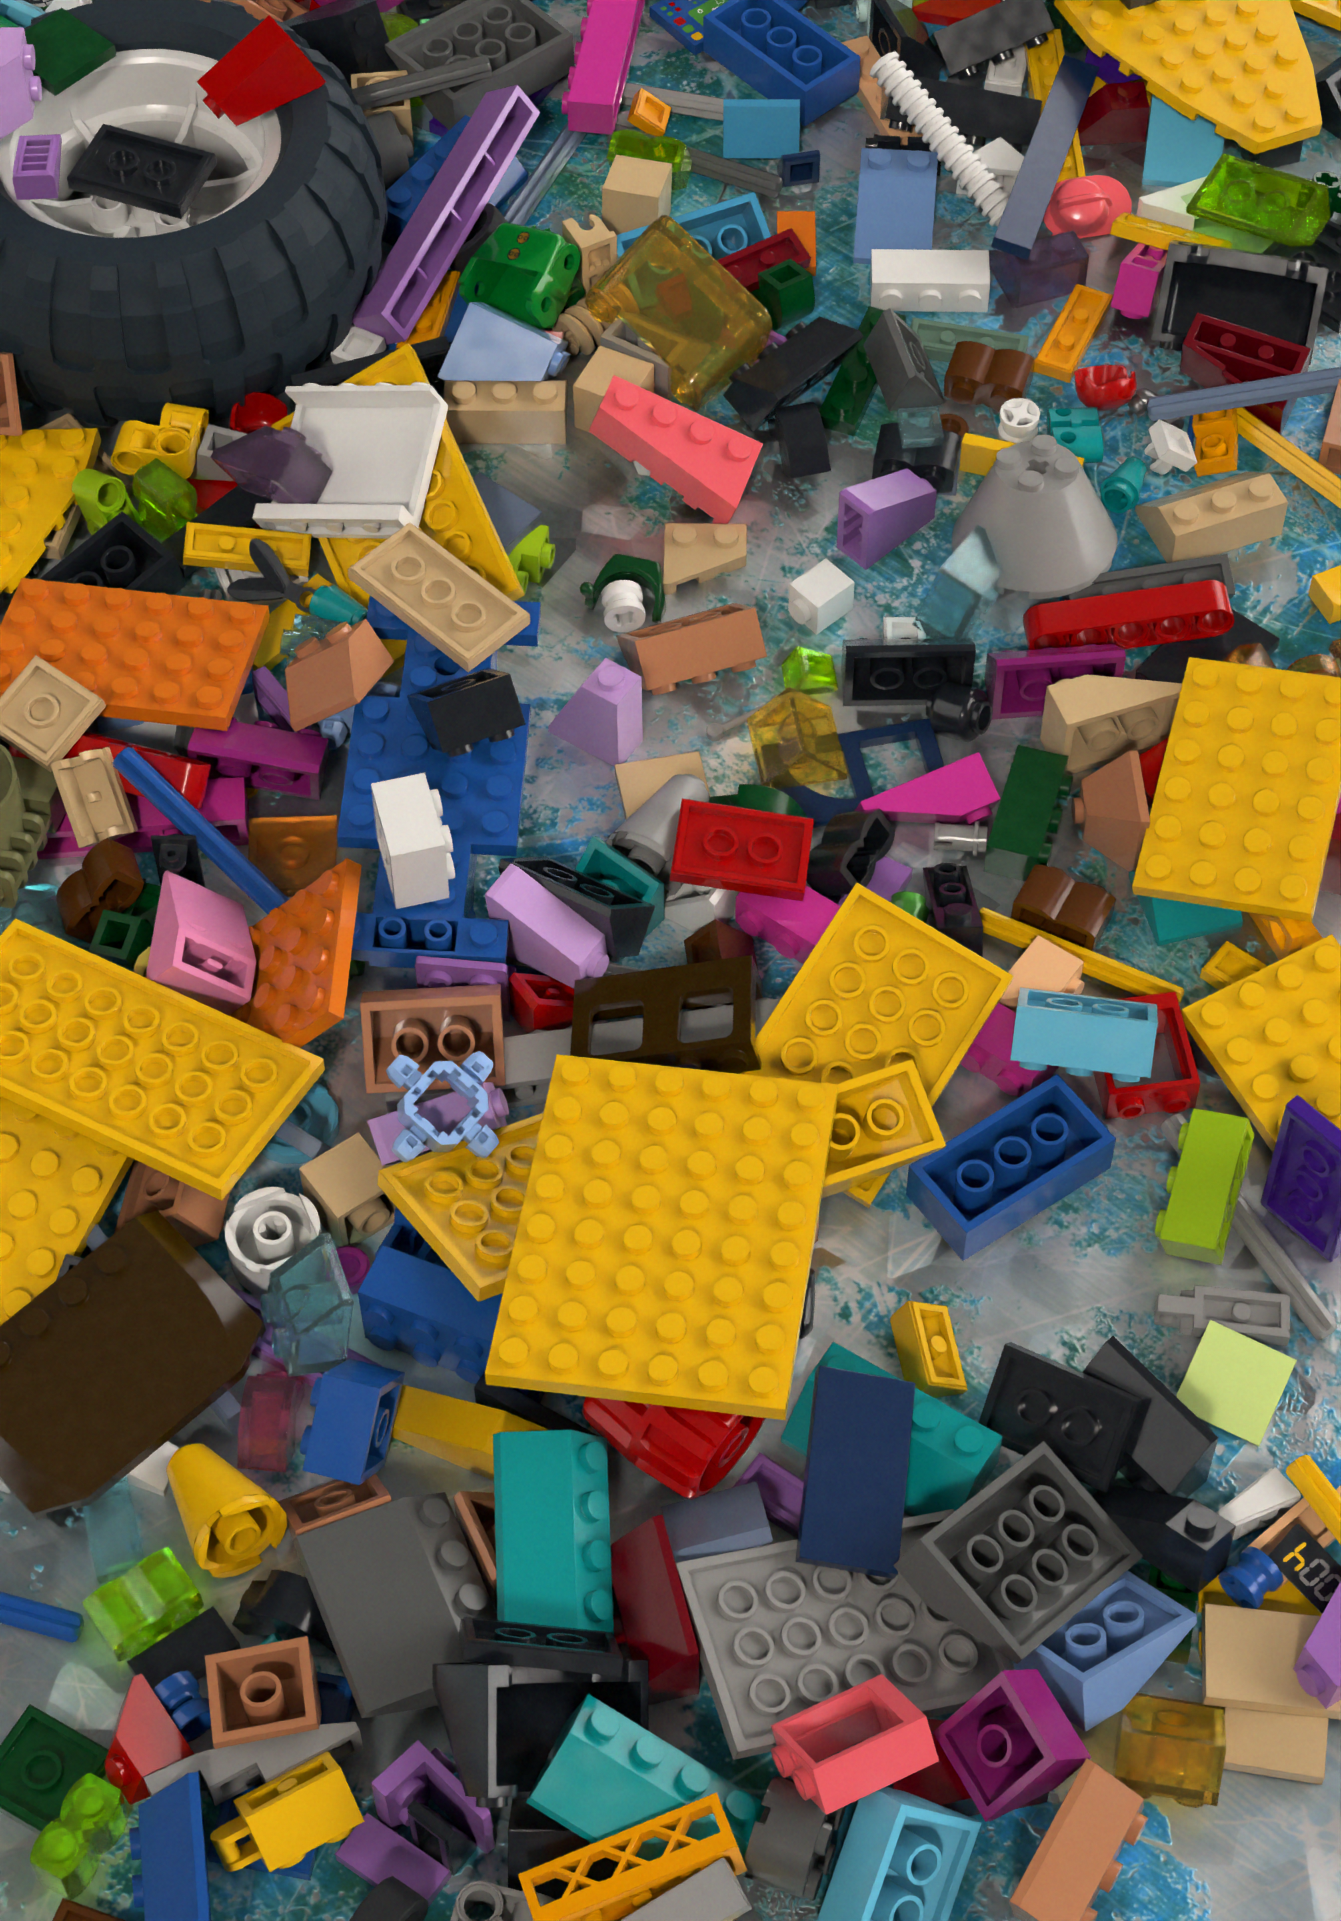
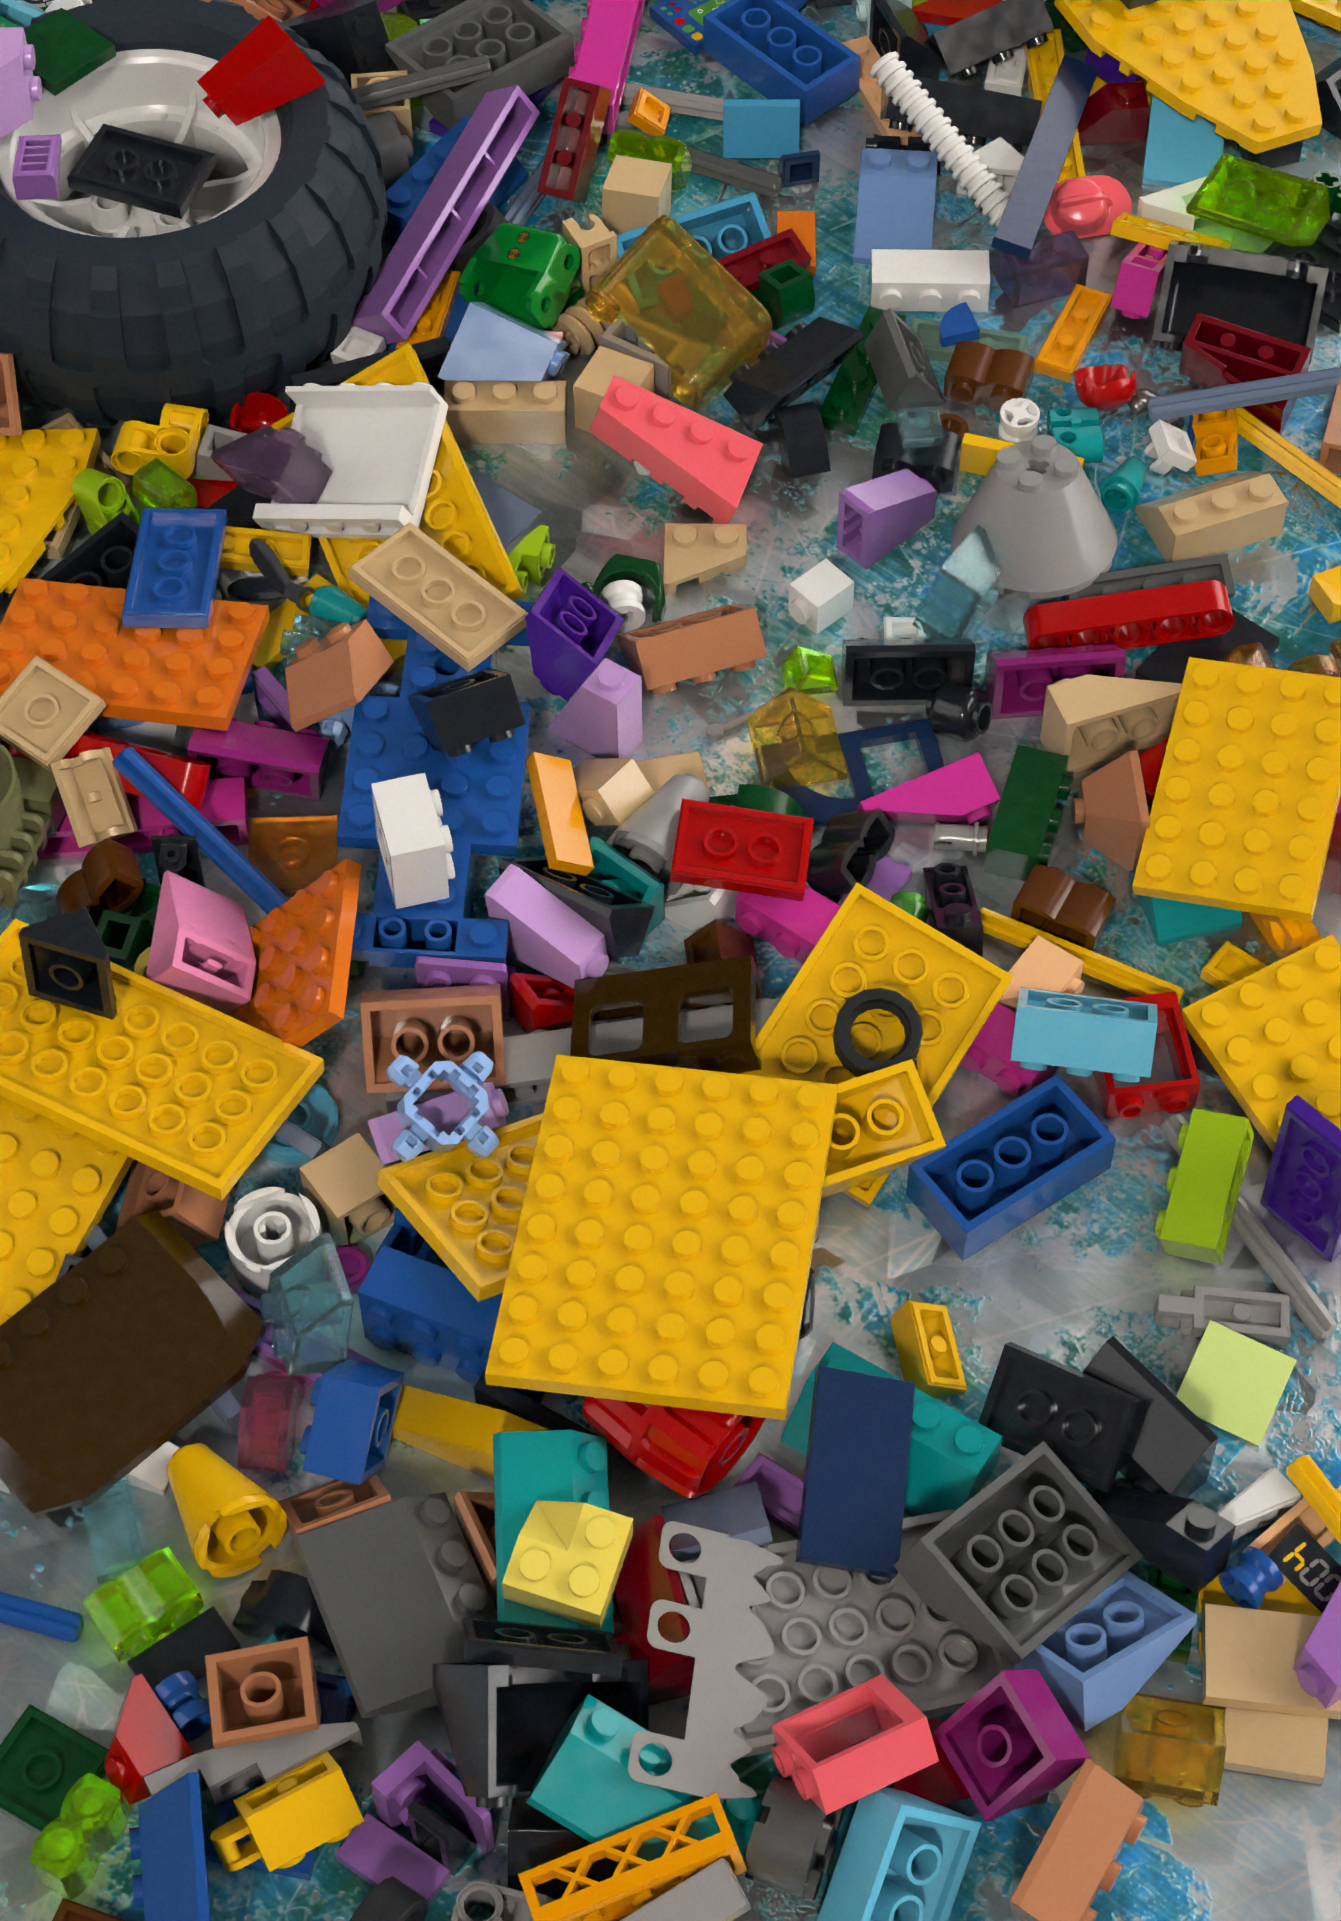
none -> black slope [18,907,117,1020]
none -> blue tile [122,508,227,628]
none -> light yellow slope [502,1501,633,1630]
none -> dark purple slope [525,567,625,702]
none -> light orange tile [526,752,594,876]
none -> dark red brick [537,77,612,204]
none -> tan brick [573,758,655,826]
none -> light grey piece [628,1521,785,1799]
none -> black tyre [833,988,923,1077]
none -> blue tile [939,302,980,348]

